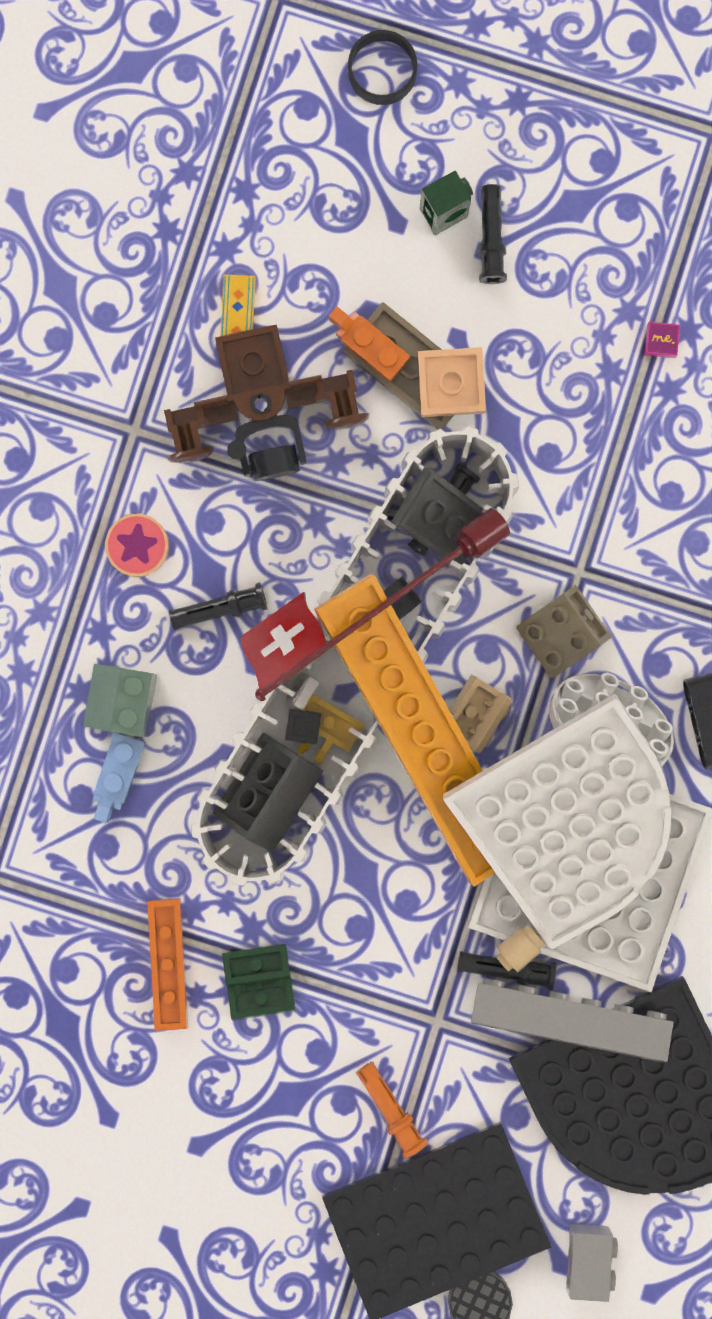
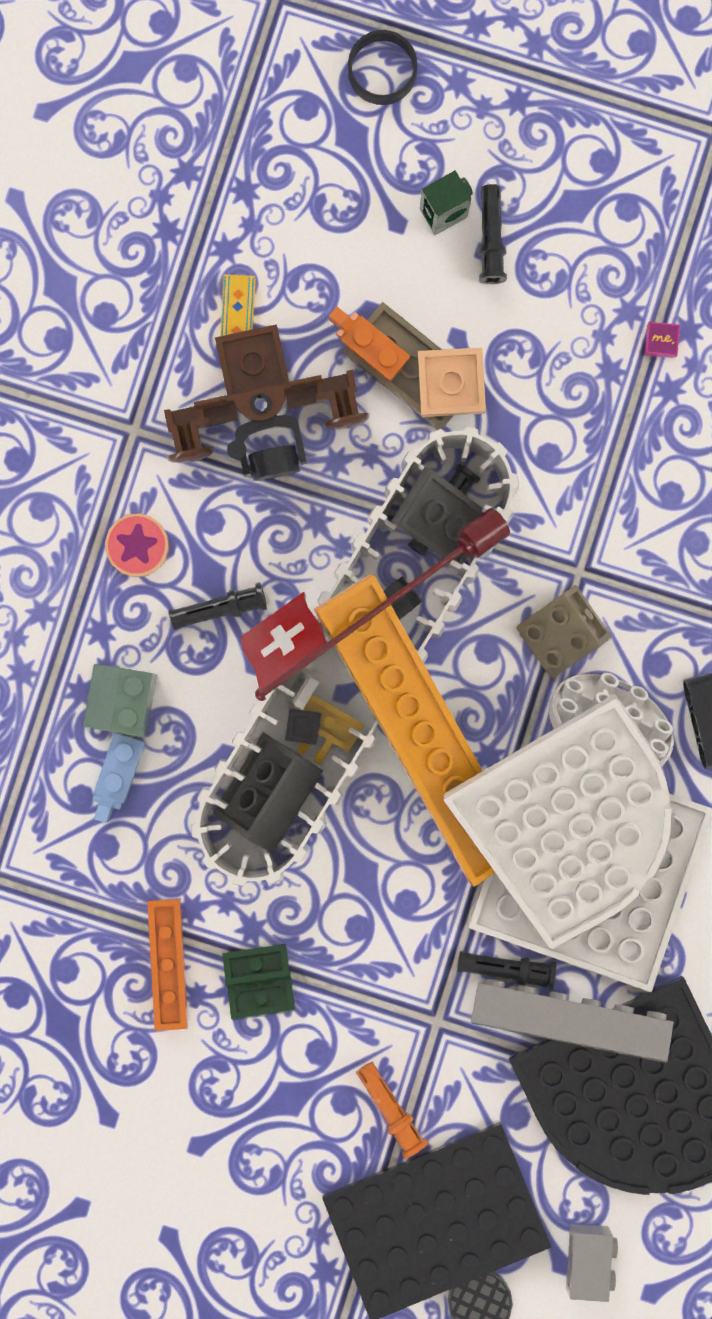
tan bracket [449,674,513,754] -> none
tan brick [496,924,545,972] -> none

